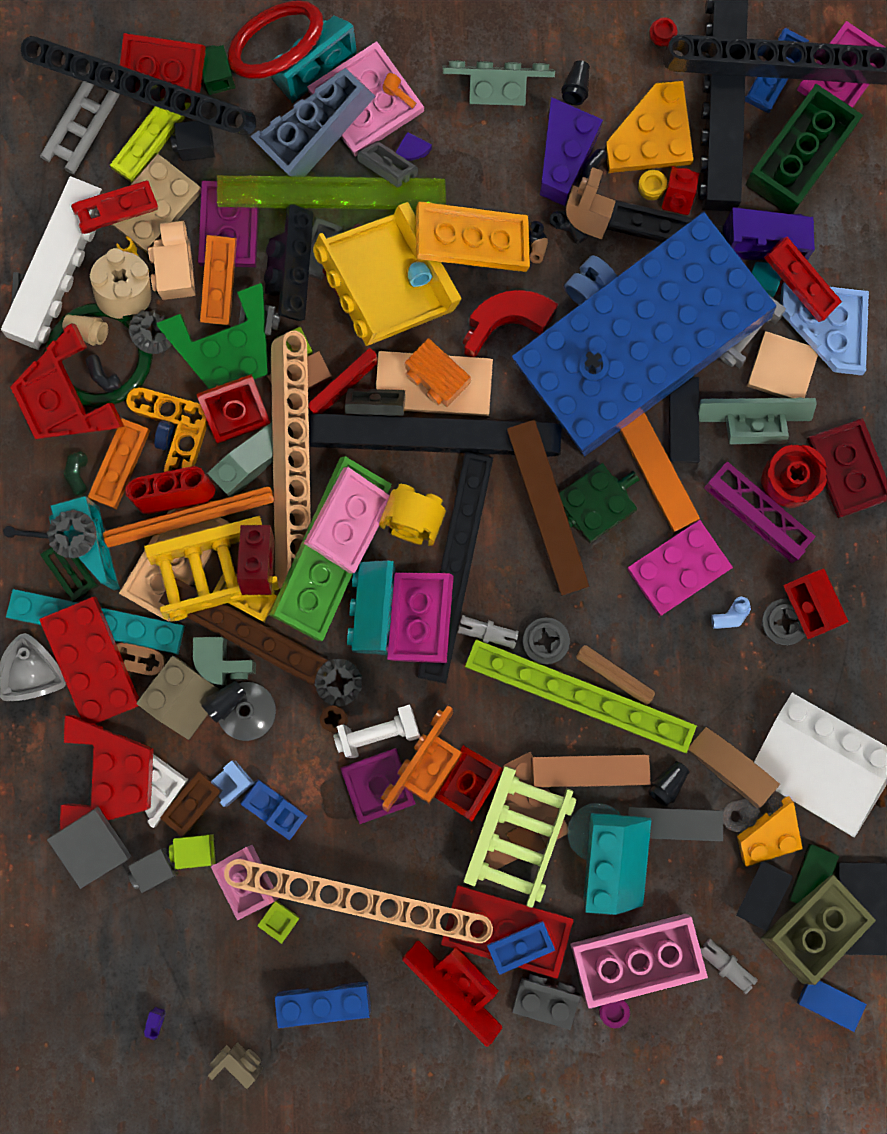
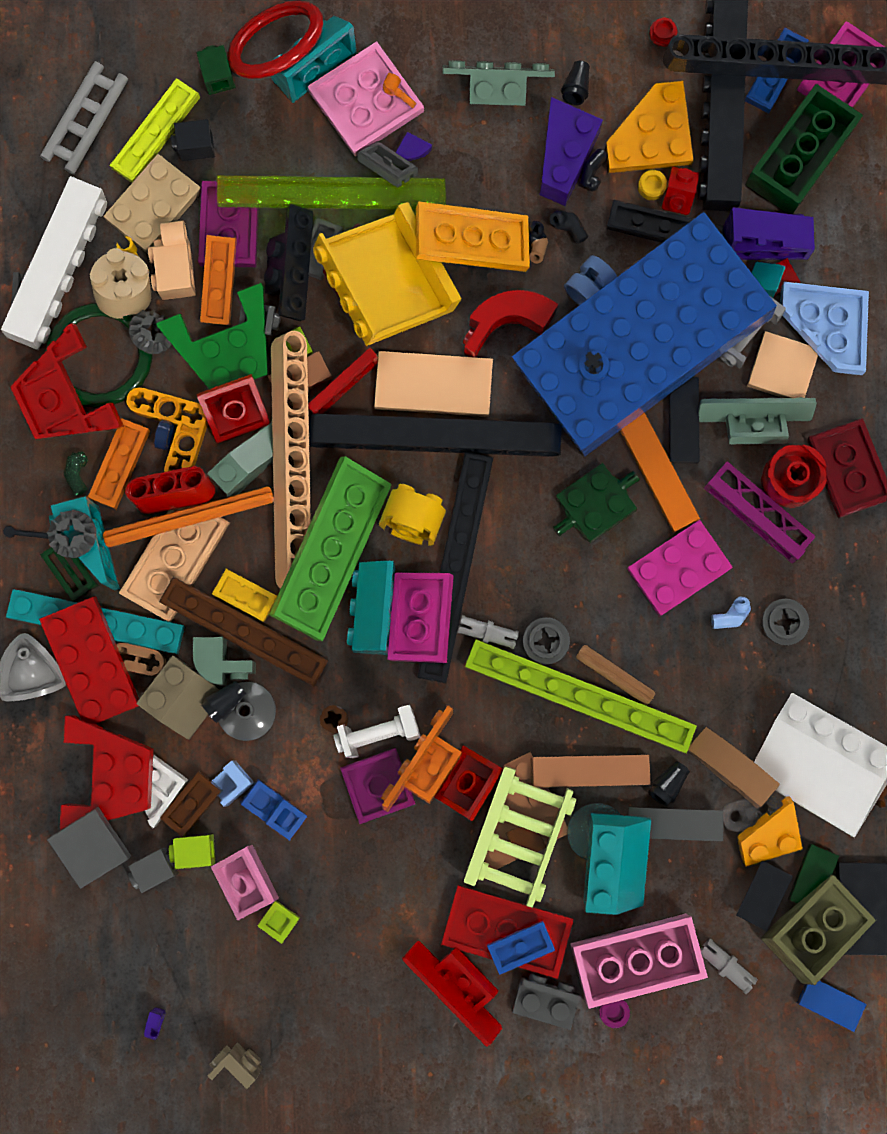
black beam [21,36,256,135] -> none
tan cone [62,314,108,346] -> none
red plate [71,180,158,234] -> none
black arm [85,355,122,393] -> none
red plate [120,33,206,103] -> none
yellow fence [144,516,279,621] -> none
light nougat beam [224,859,493,943] -> none
dark red brick [237,525,275,595] -> none
sand blue wedge [251,68,376,182] -> none
blue arch [275,981,371,1028] -> none
bright pink tile [304,467,390,574] -> none
dark grey gear [315,659,362,706] -> none
pearl dark grey plate [345,388,405,417] -> none
orange brick [405,338,471,407] -> none
medium azure hinge [407,261,432,287] -> none
reddish brown tile [507,419,590,596] -> none
medium nougat brick [566,167,615,239] -> none
red tile [764,236,842,322] -> none
red brick [783,568,849,639] -> none

